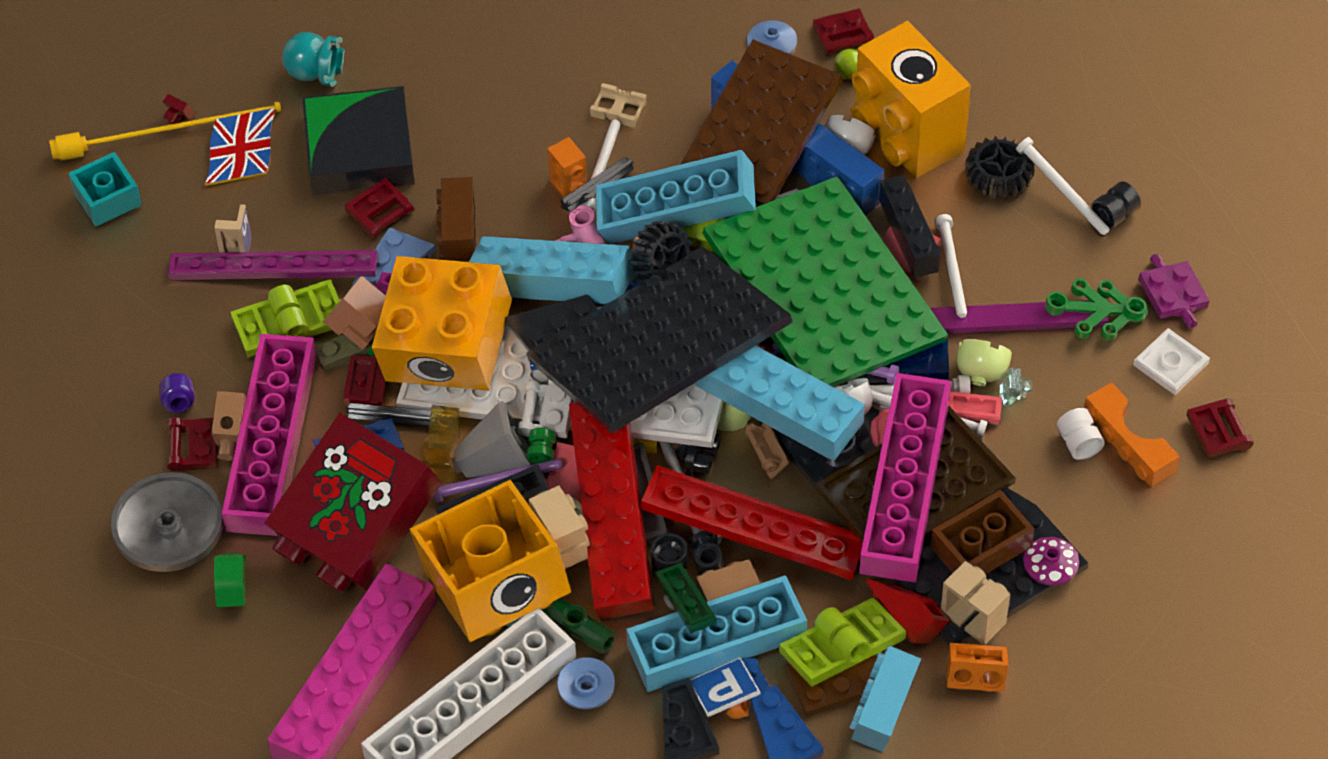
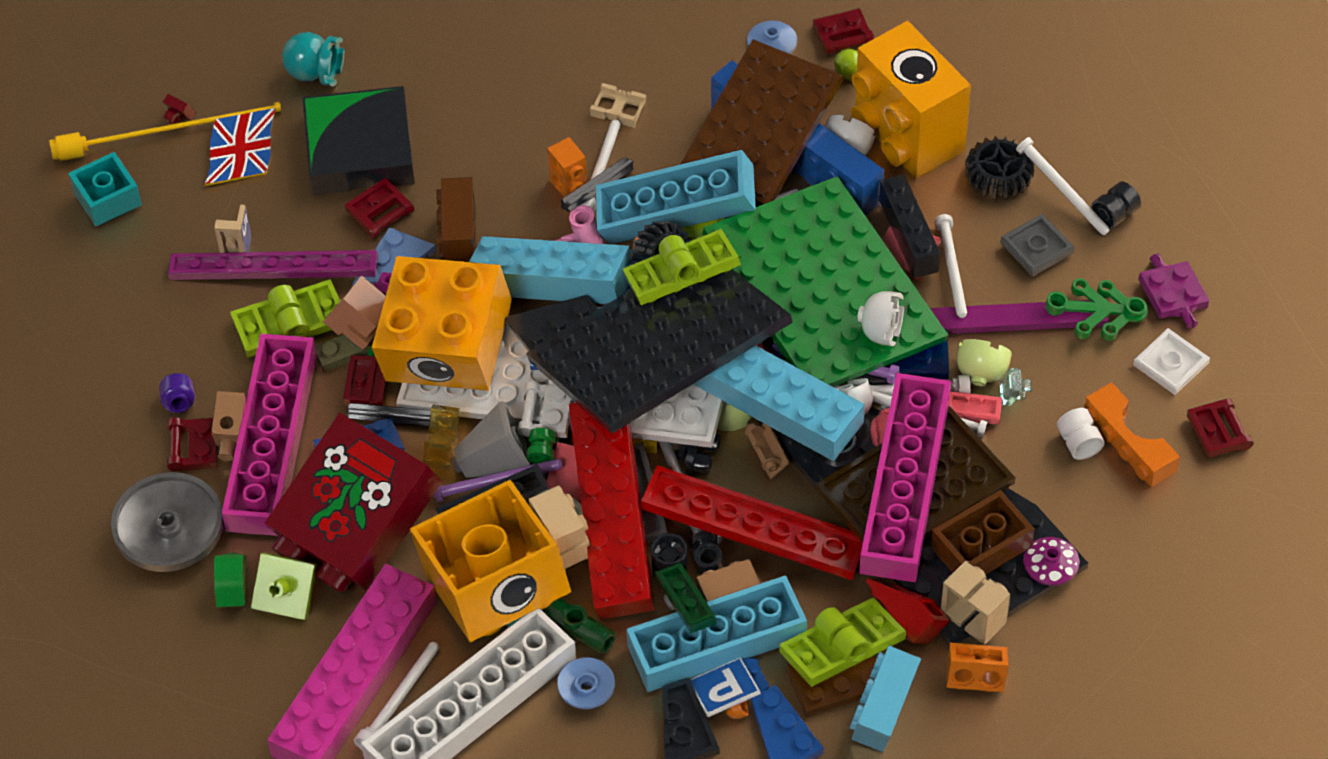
none -> lime tile [251,552,317,620]
none -> white piece [354,642,439,750]
none -> lime plate [623,229,741,305]
none -> white cylinder [858,291,904,346]
none -> dark grey plate [1000,213,1075,277]

